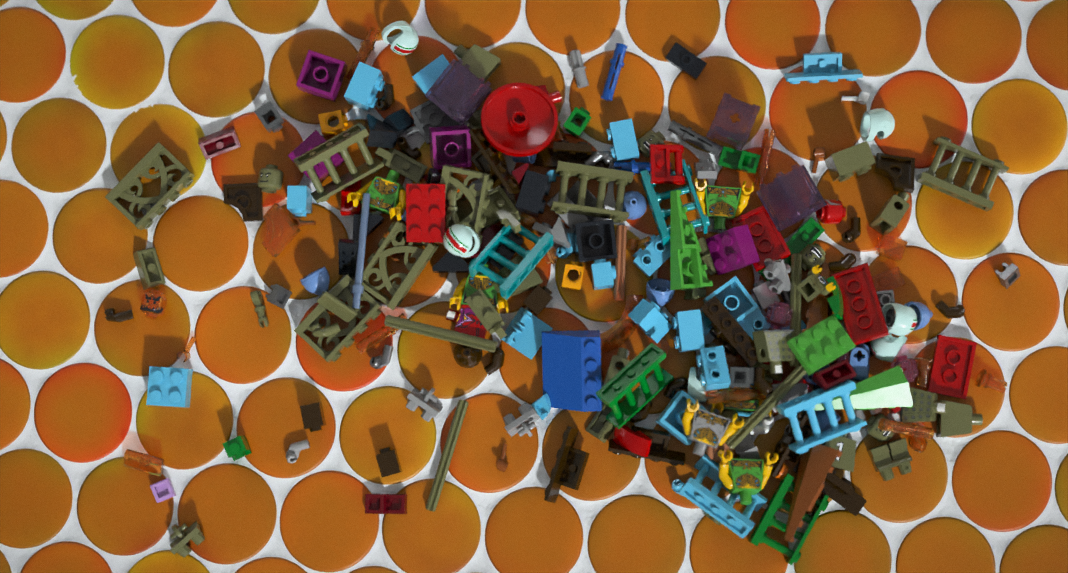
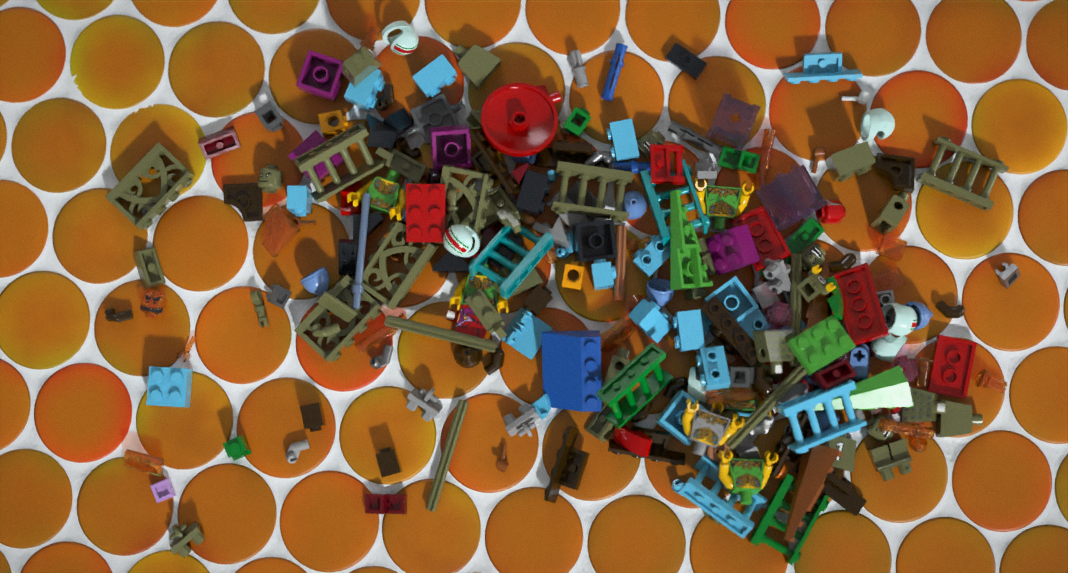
clear purple container [425,59,493,125] -> none
dark brown arm [842,217,861,243] -> none
none -> olive torso [342,46,383,88]

